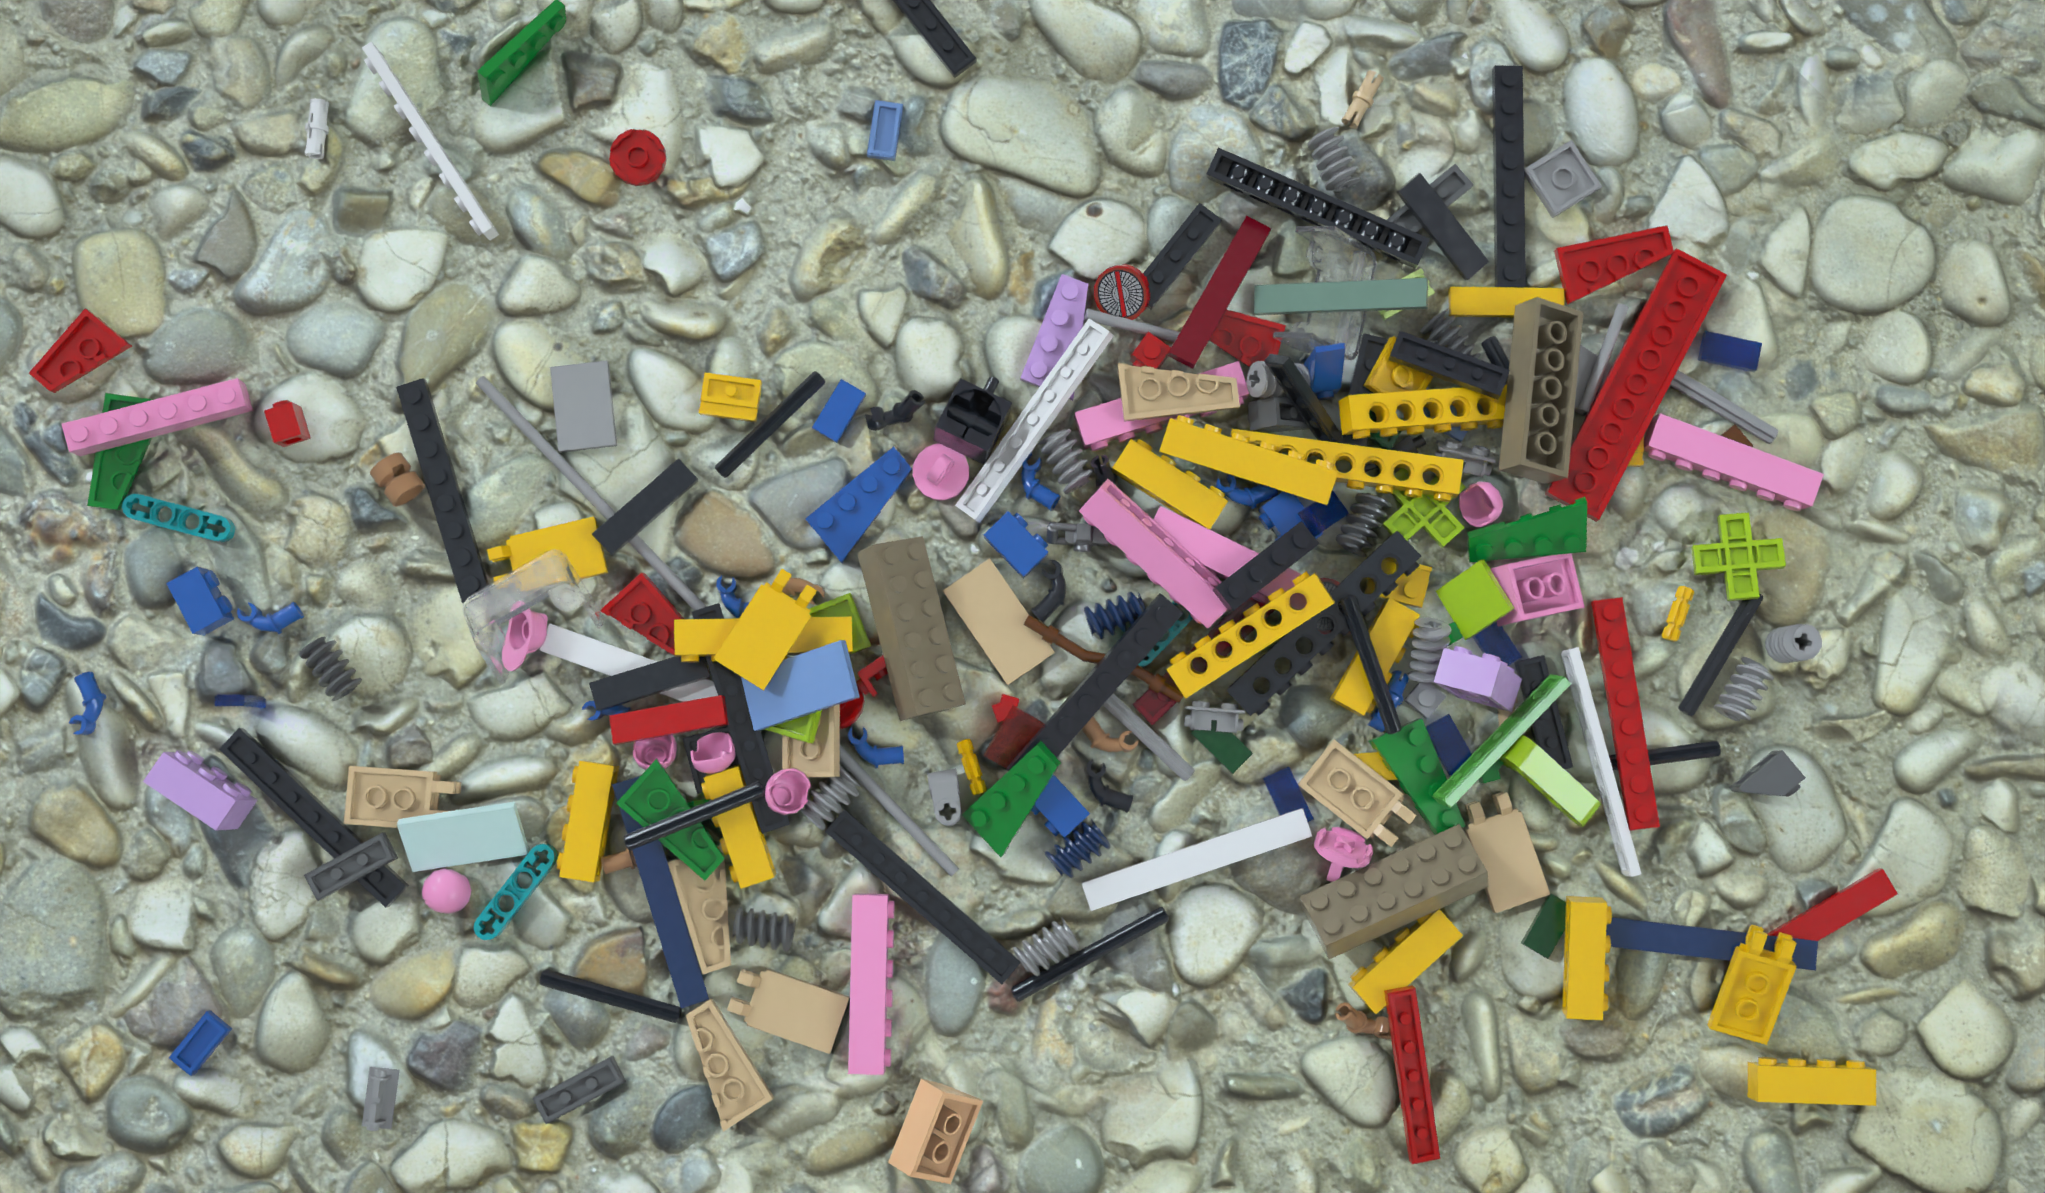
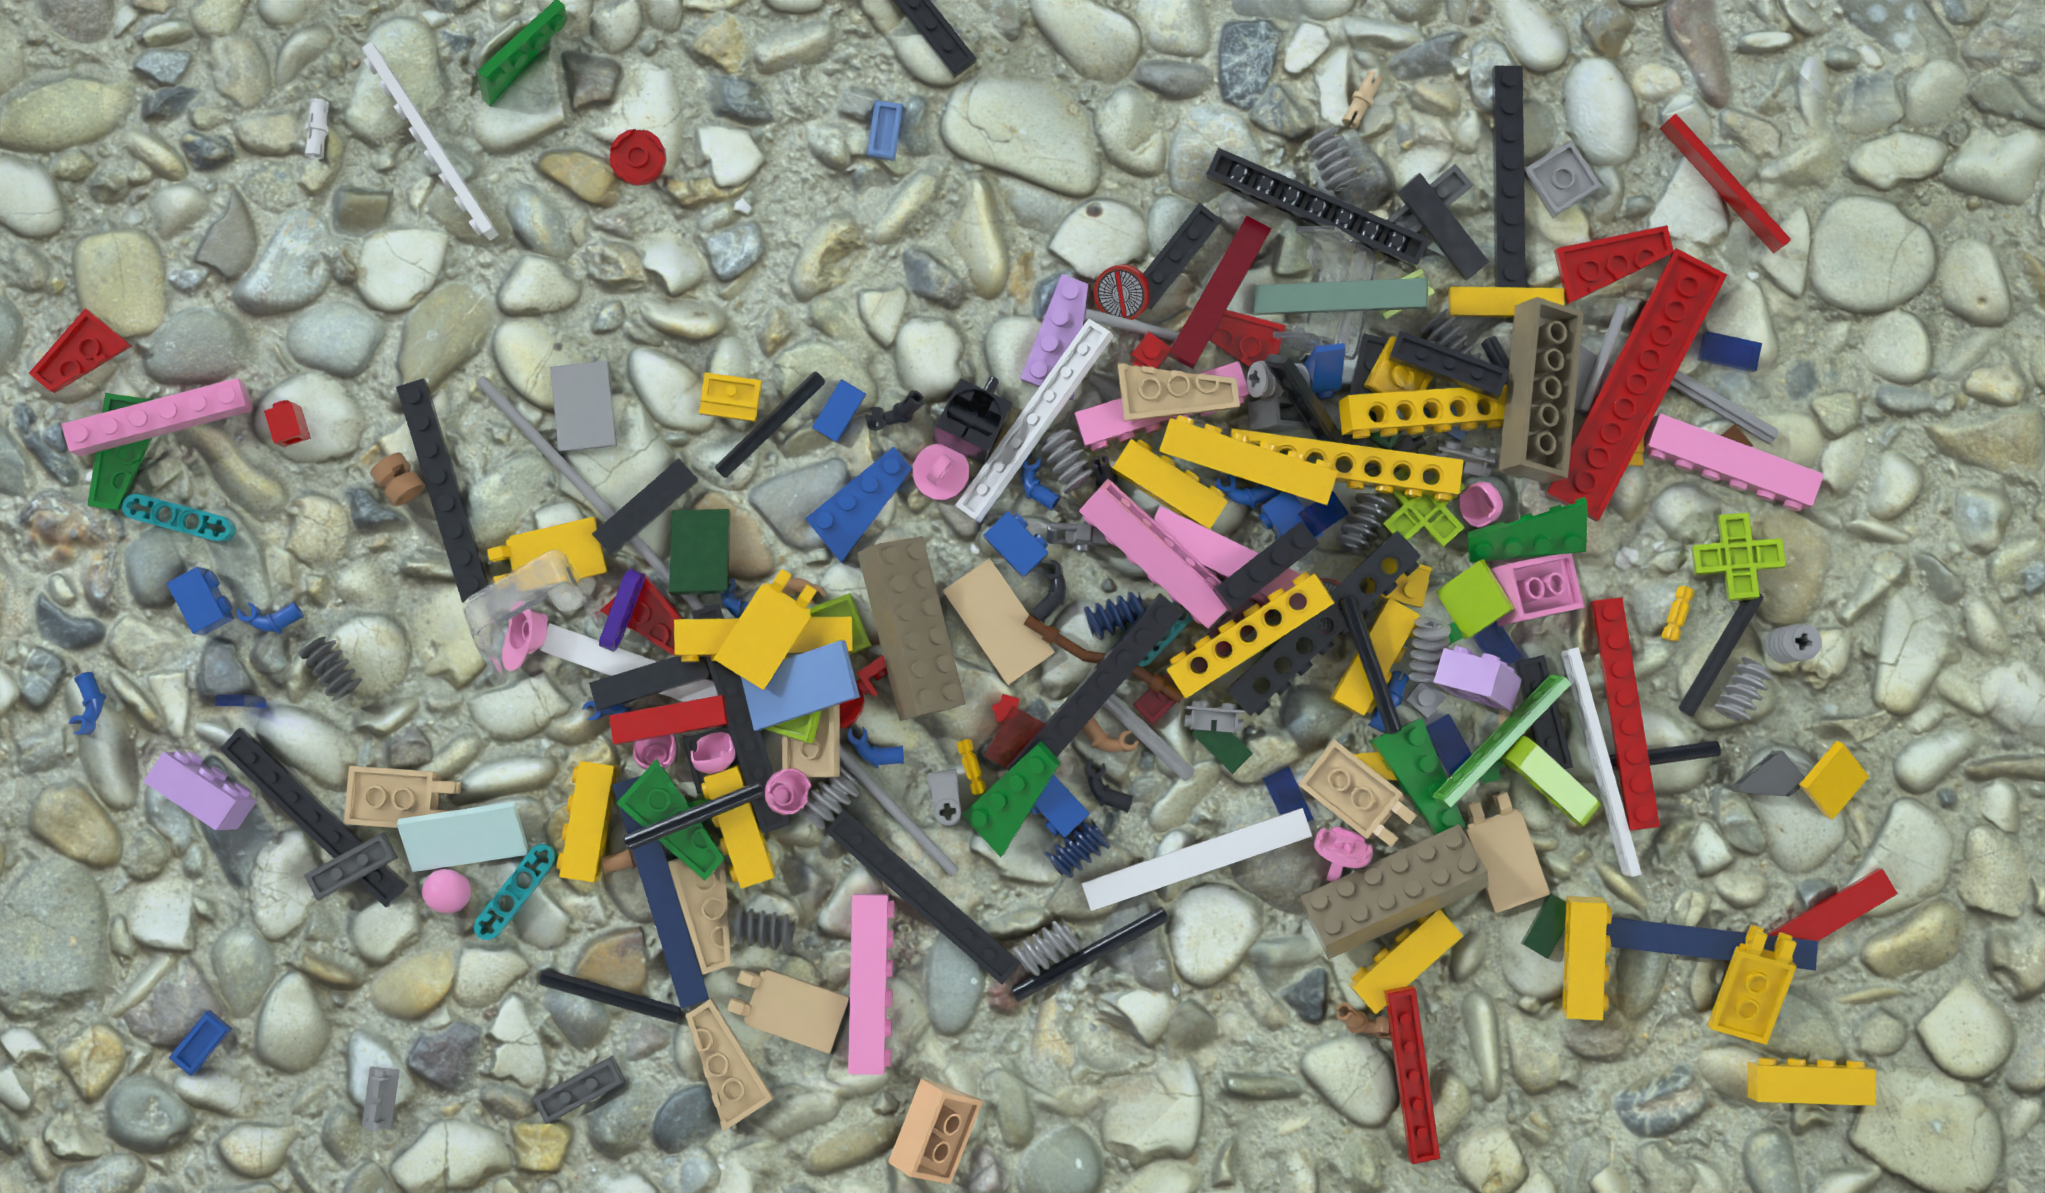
none -> dark purple beam [599,569,645,652]
none -> dark green tile [669,509,731,595]
none -> red tile [1659,114,1791,254]
none -> yellow tile [1799,741,1869,820]

